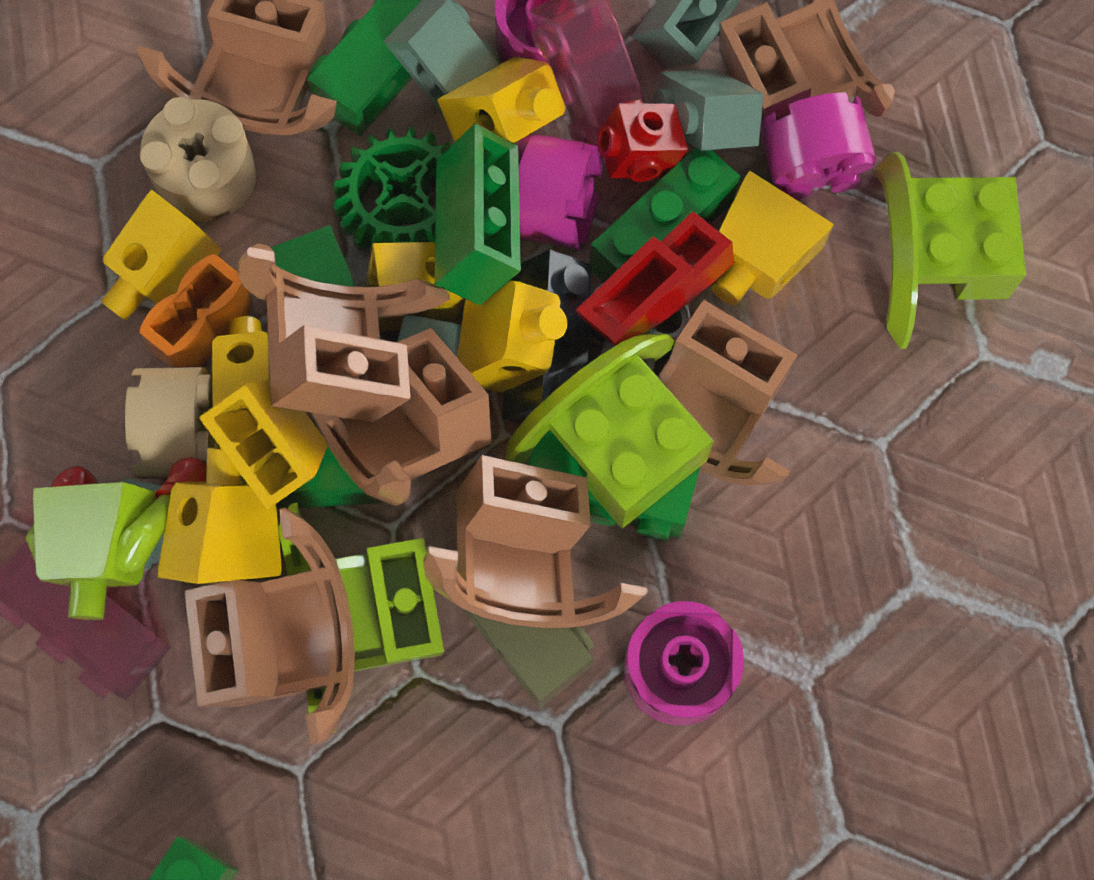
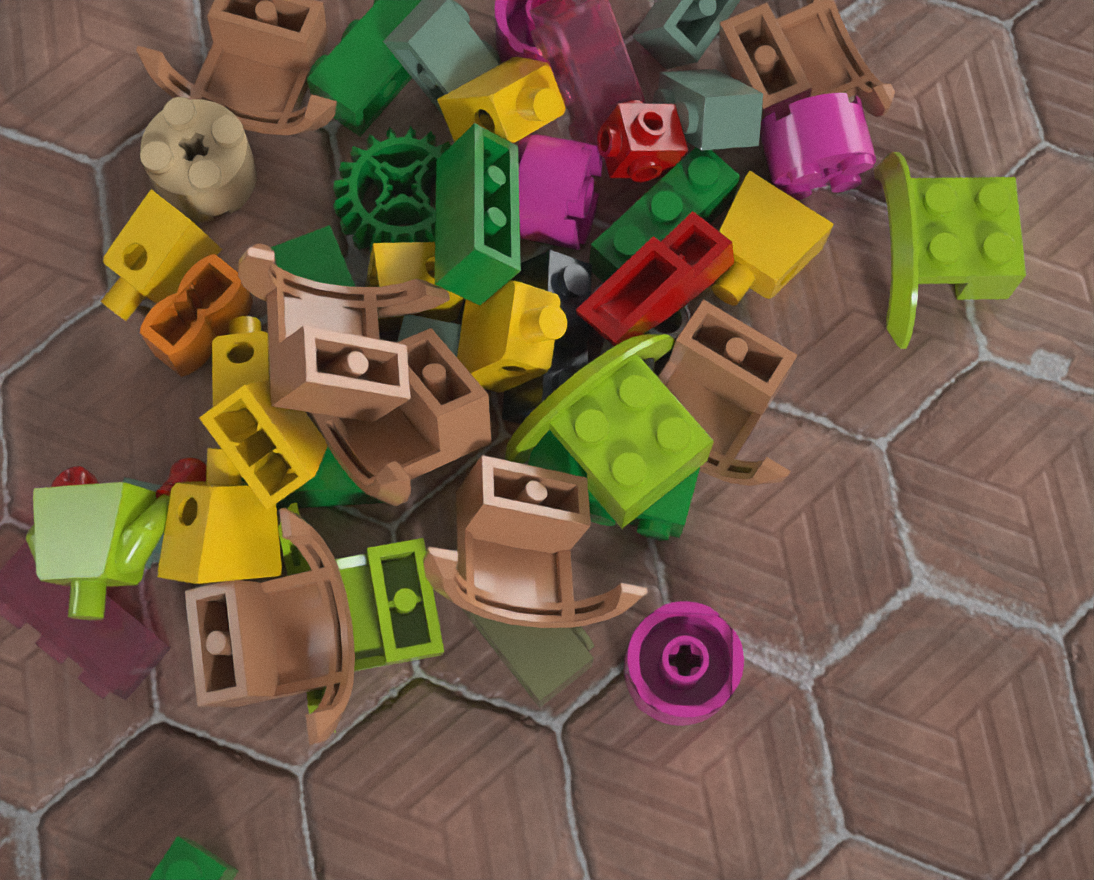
tan brick [125,367,221,479] -> none

